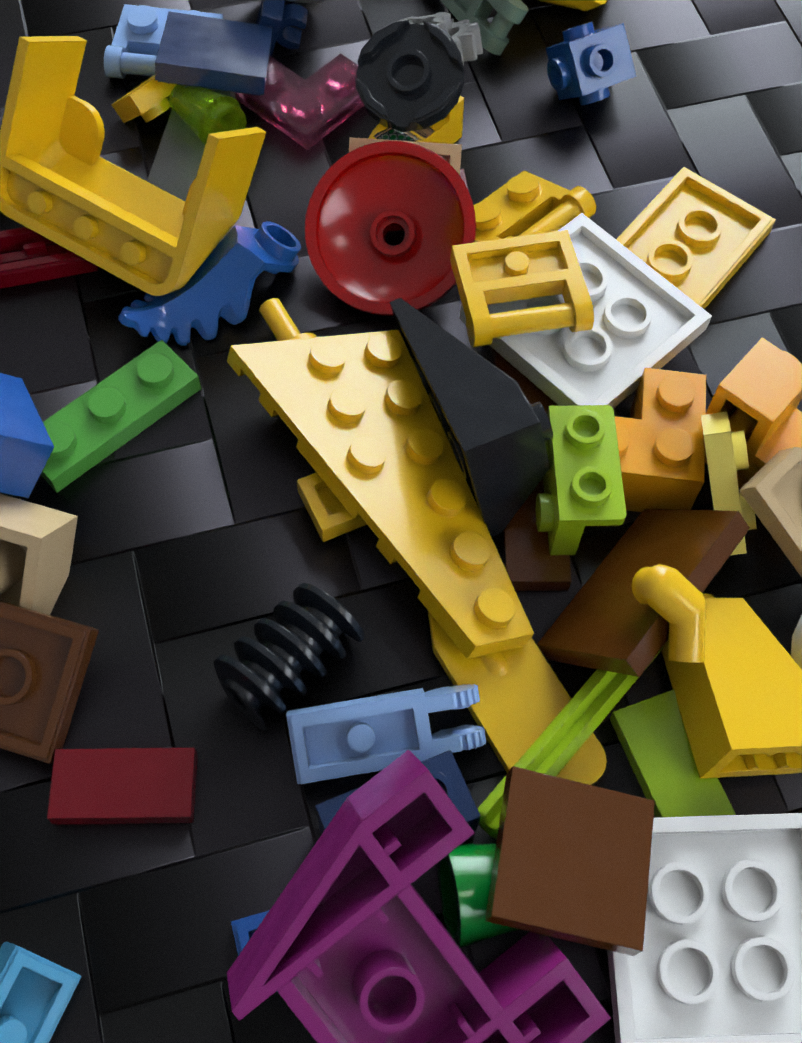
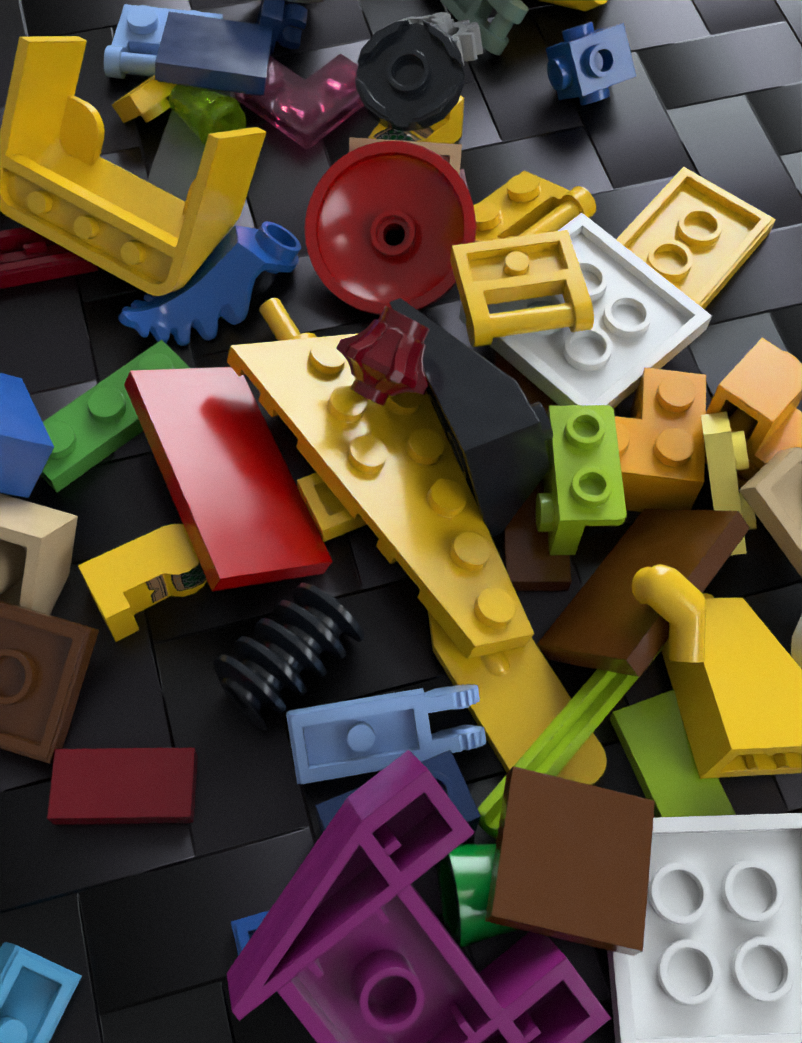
none -> yellow leg [78,524,207,642]
none -> red tile [124,367,333,591]
none -> dark red rock [336,306,431,406]

